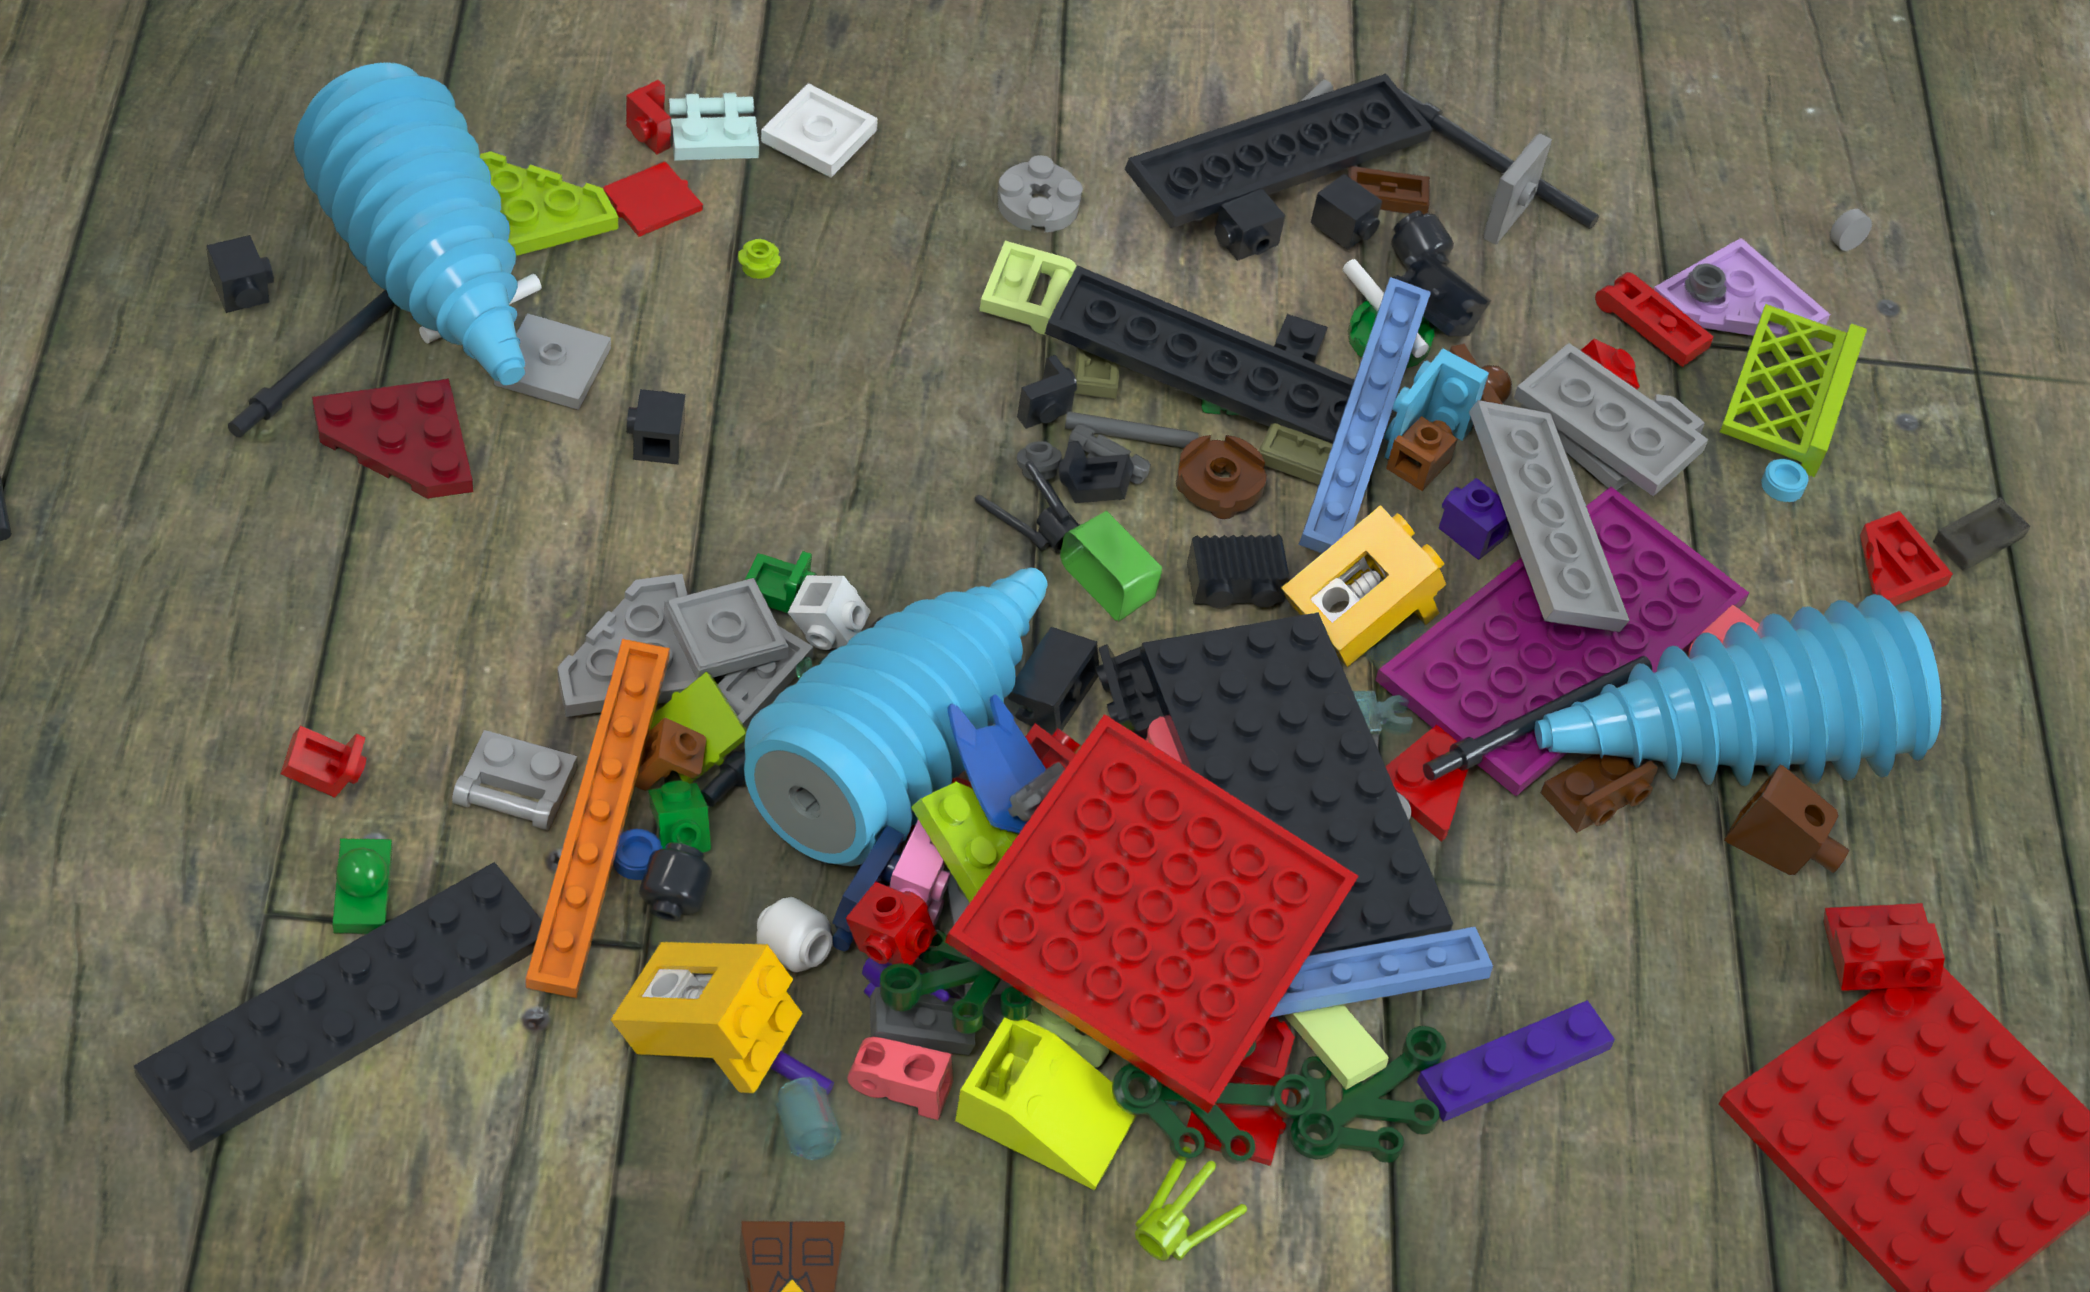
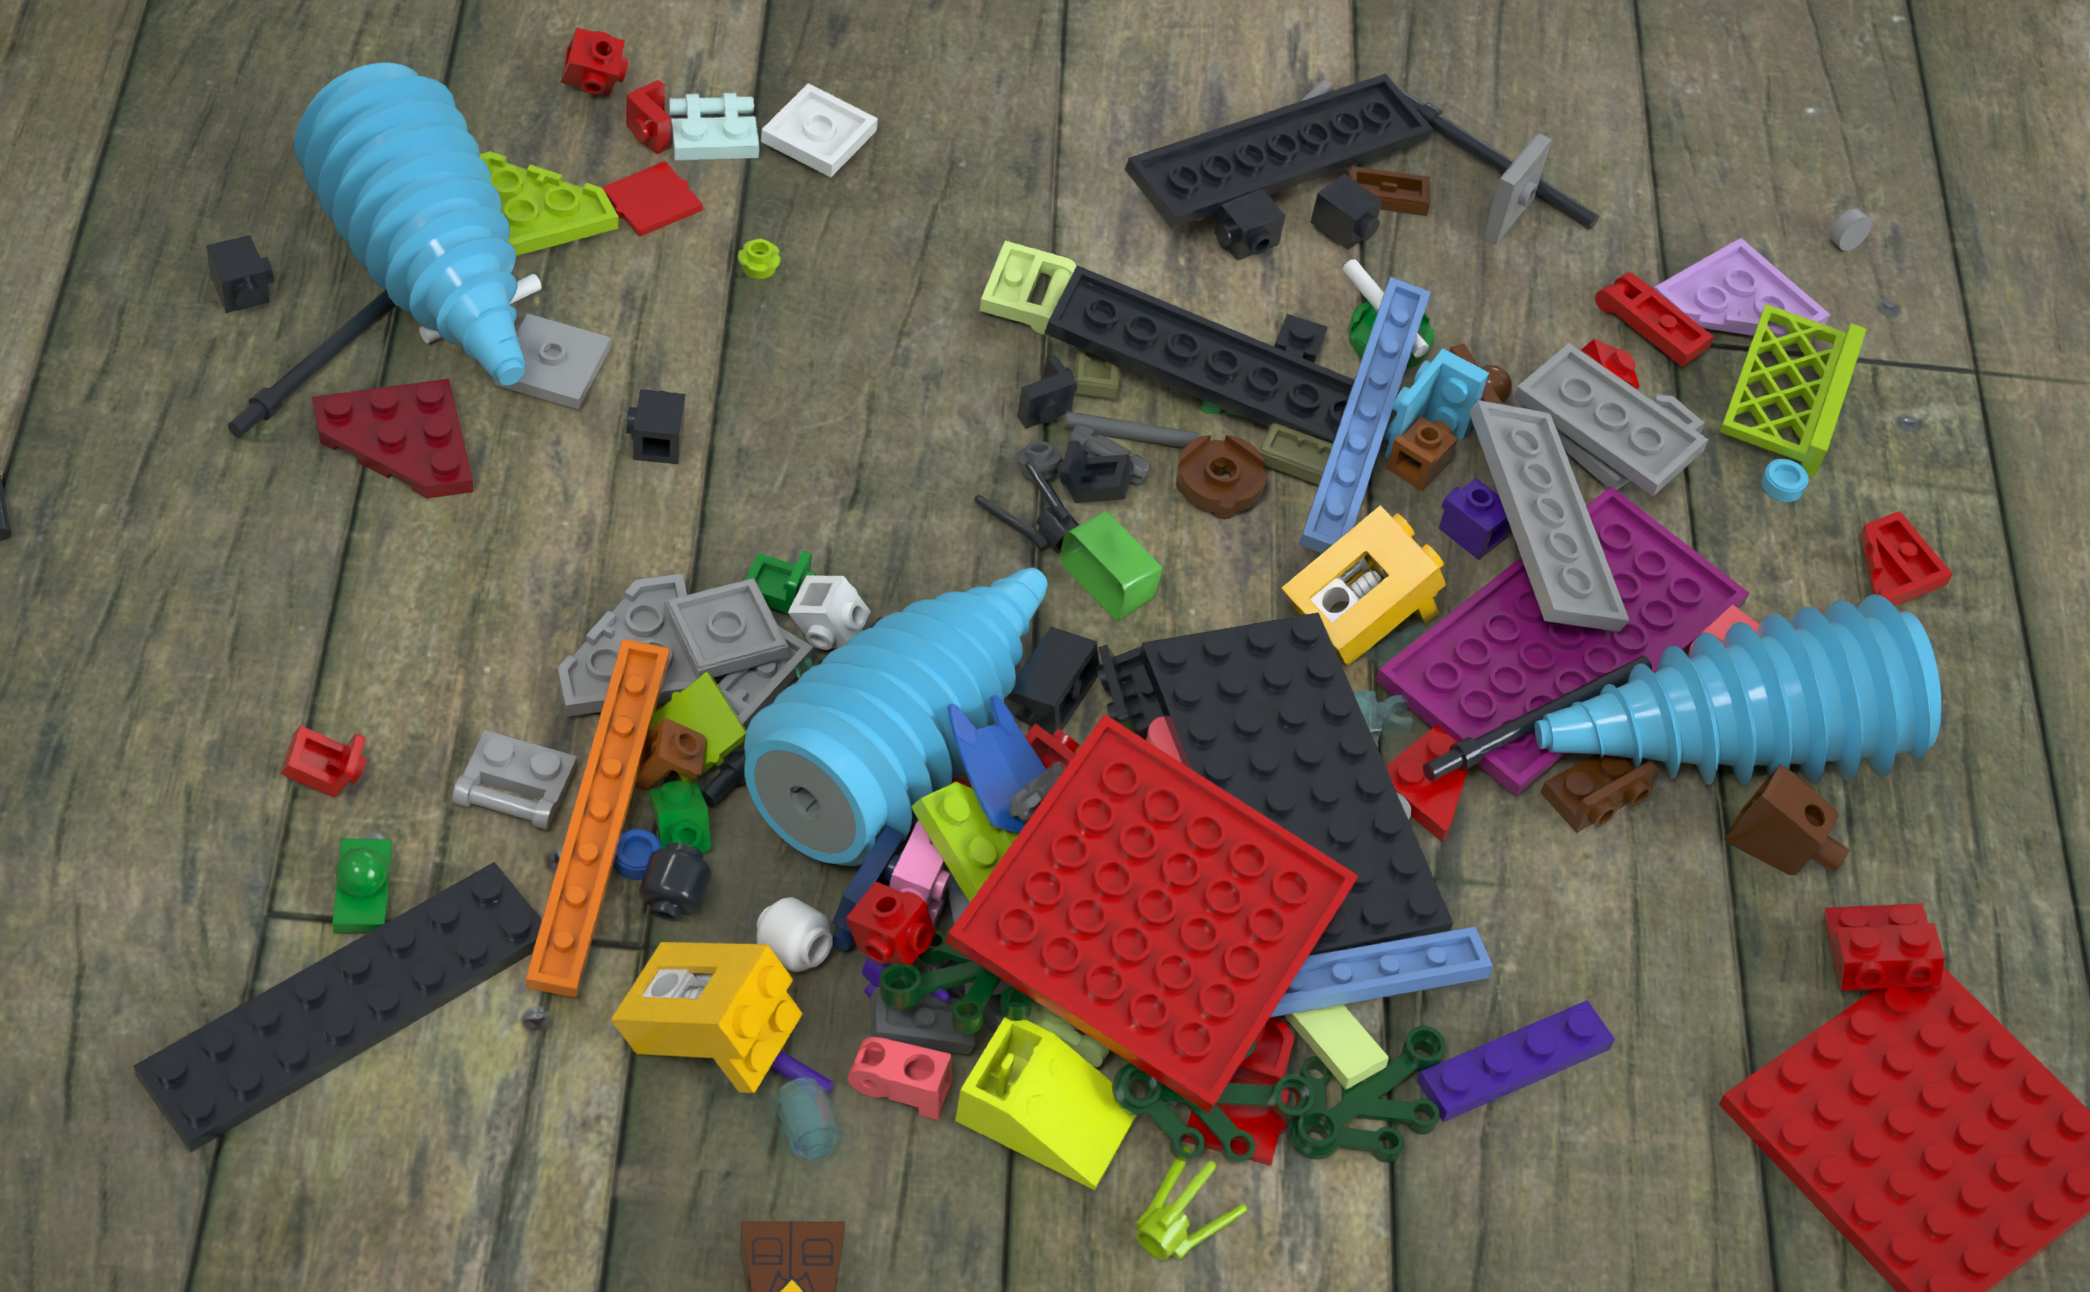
light grey plate [997,155,1083,232] -> none
black brick [1187,534,1290,608] -> none
black head [1391,211,1454,270] -> none
black hinge [1392,252,1491,336] -> none
dark grey plate [1685,263,1726,302] -> none
clear smoke plate [1933,497,2030,571] -> none
none -> red brick [560,27,628,96]

